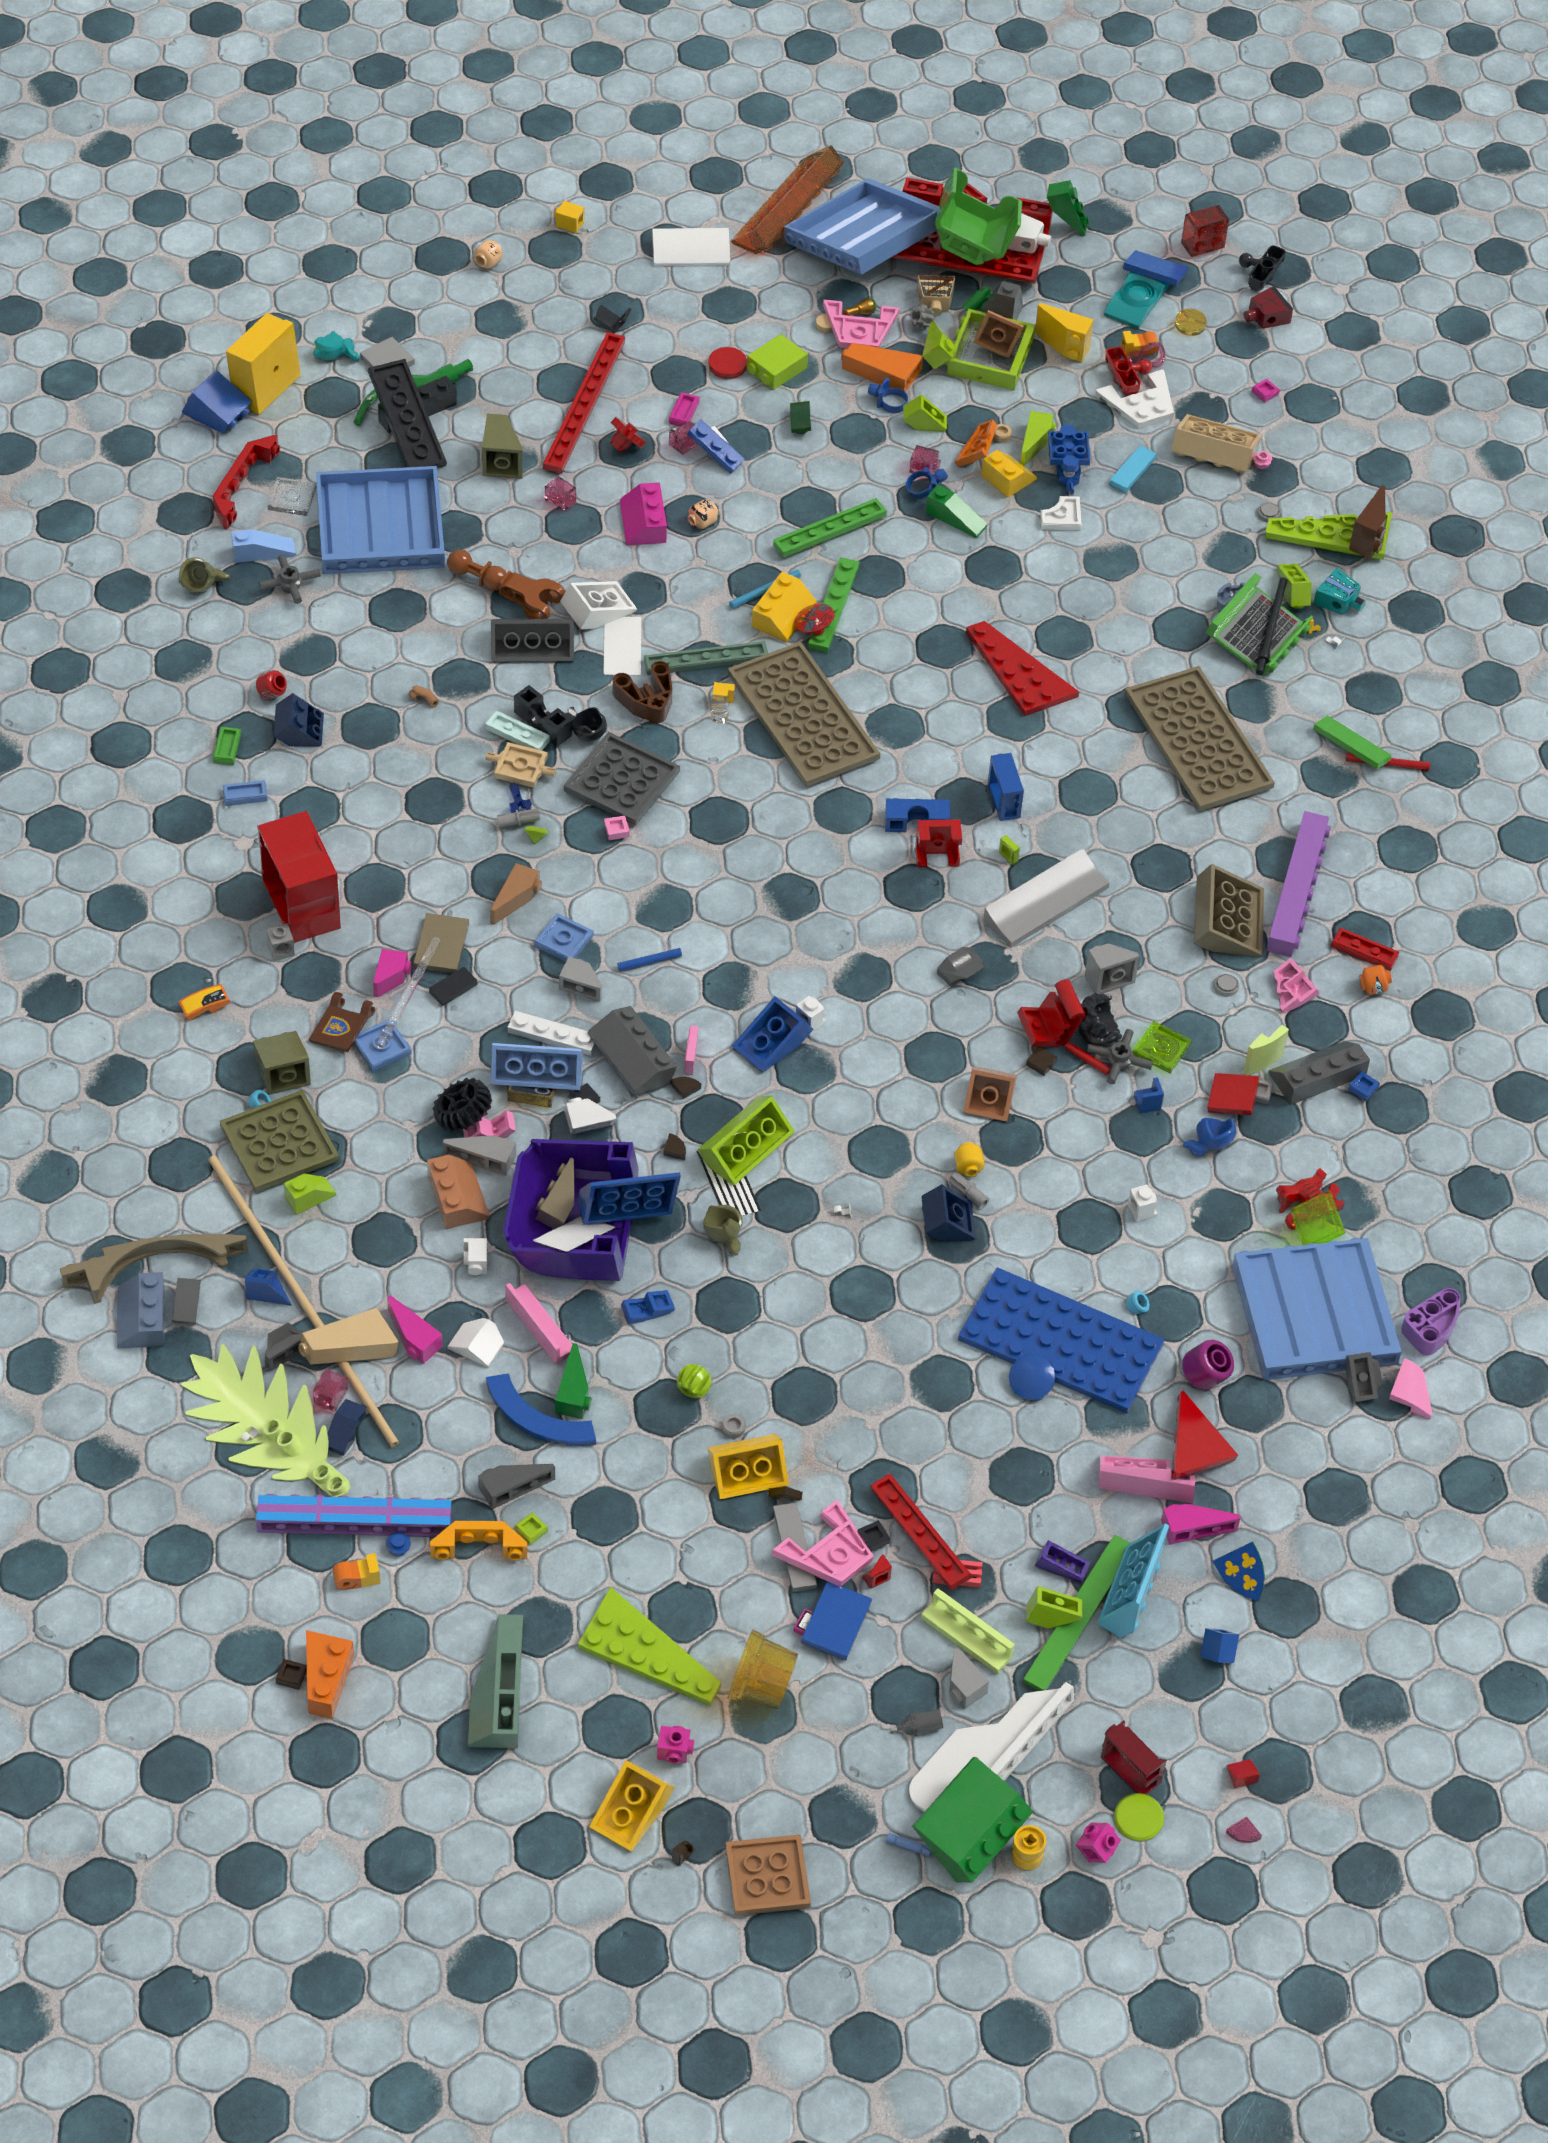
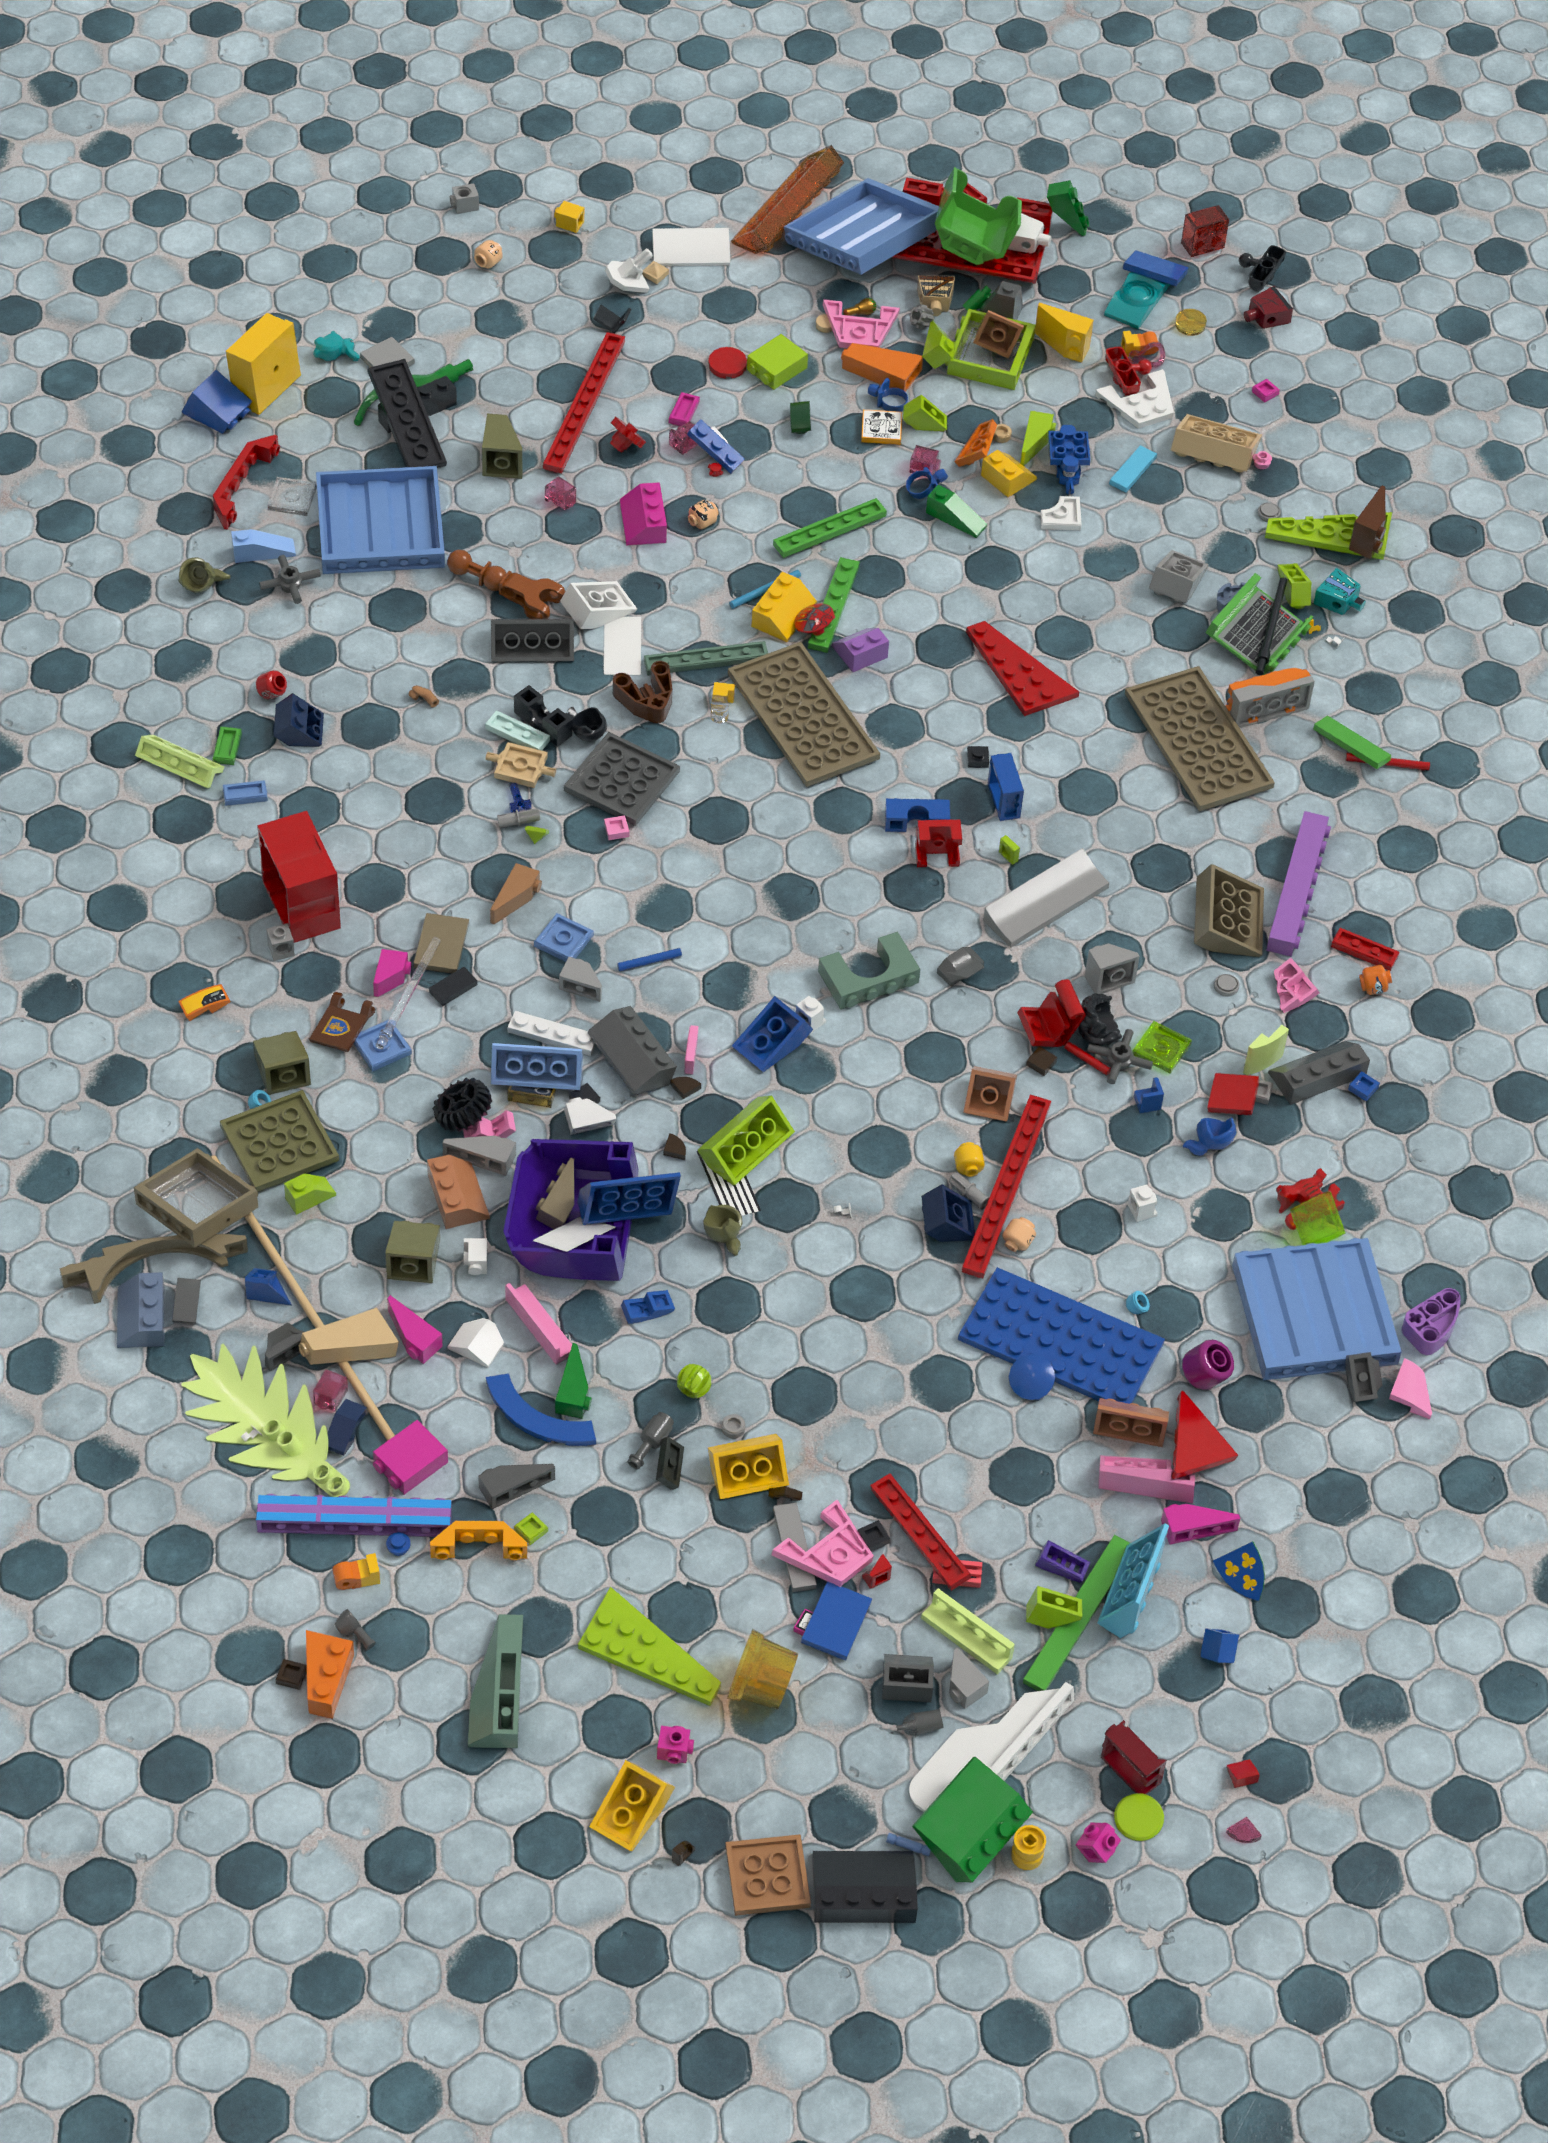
none -> dark tan piece [134,1148,258,1247]
none -> yellowish green fence [135,735,224,788]
none -> dark grey bar [334,1609,376,1650]
none -> dark pink brick [373,1420,448,1495]
none -> olive slope [385,1221,440,1283]
none -> light grey brick [449,183,479,214]
none -> white piece [605,249,653,293]
none -> dark grey piece [627,1412,674,1469]
none -> tan tile [642,261,669,284]
none -> pearl dark grey plate [656,1437,684,1490]
none -> red piece [708,463,723,477]
none -> black slope [812,1851,918,1923]
none -> sand green arch [818,931,920,1010]
none -> medium lavender slope [831,628,889,672]
none -> tile [861,409,902,445]
none -> dark grey slope [882,1654,934,1703]
none -> red plate [962,1094,1051,1279]
none -> black plate [967,746,989,768]
none -> light nougat head [1002,1217,1036,1252]
none -> nougat slope [1093,1398,1169,1447]
none -> light grey slope [1149,550,1209,603]
none -> light grey piece [1225,668,1315,728]

